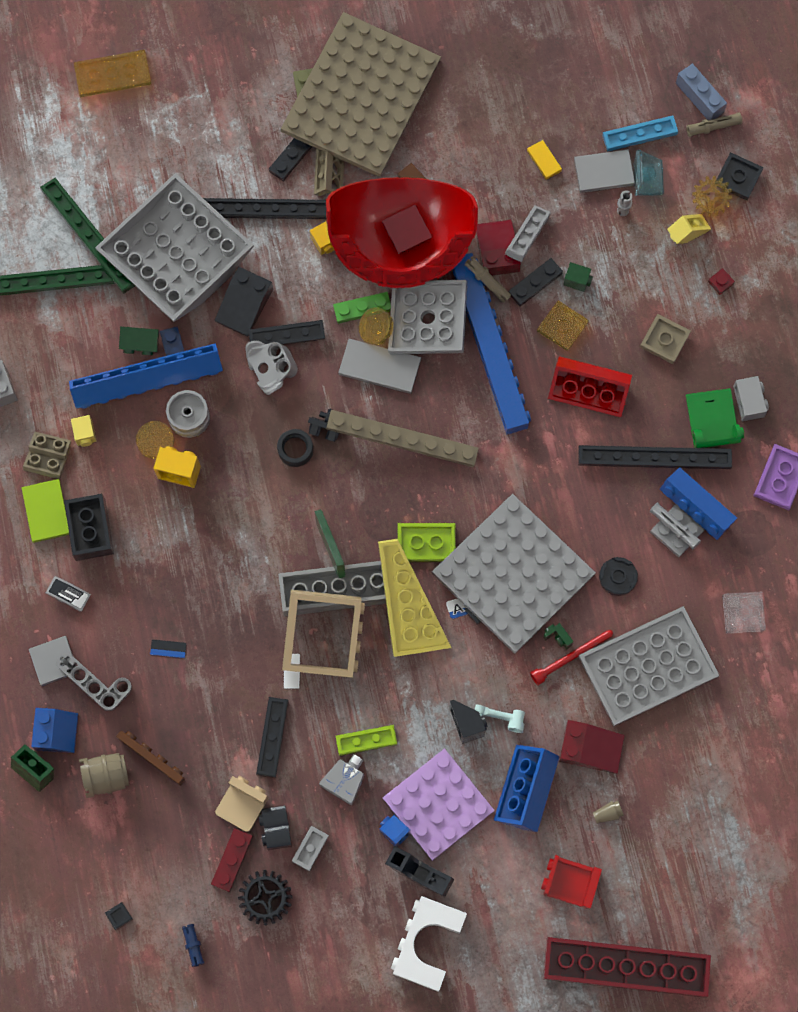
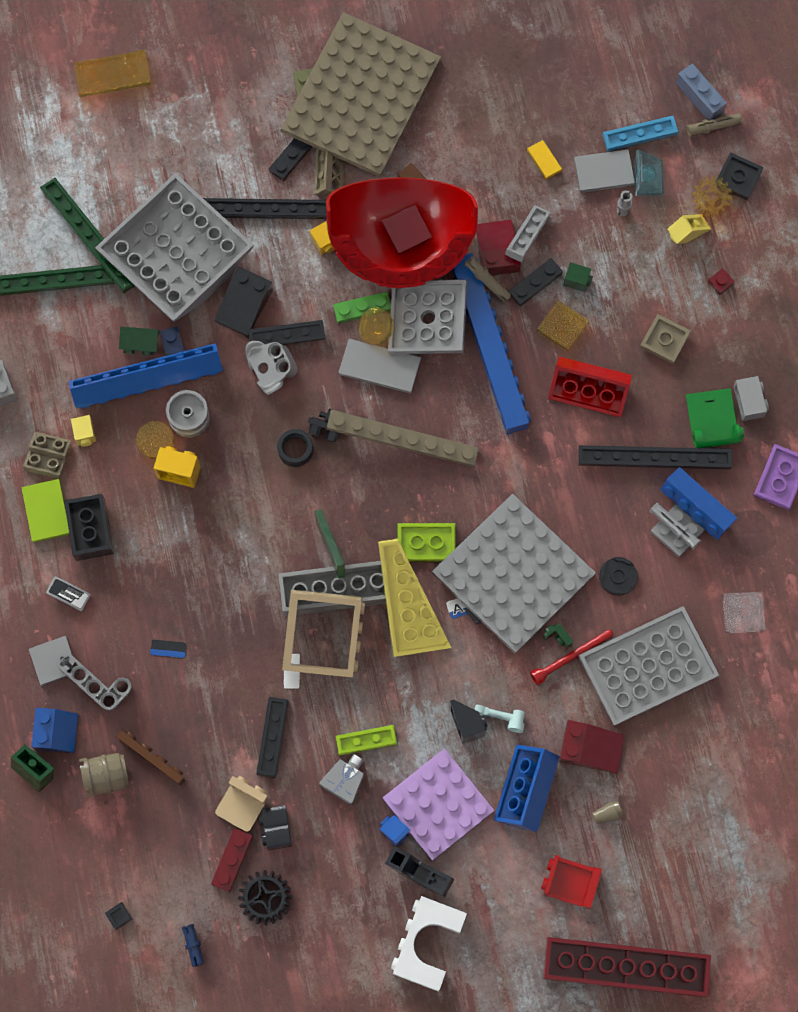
light grey plate [292,826,329,871] -> none

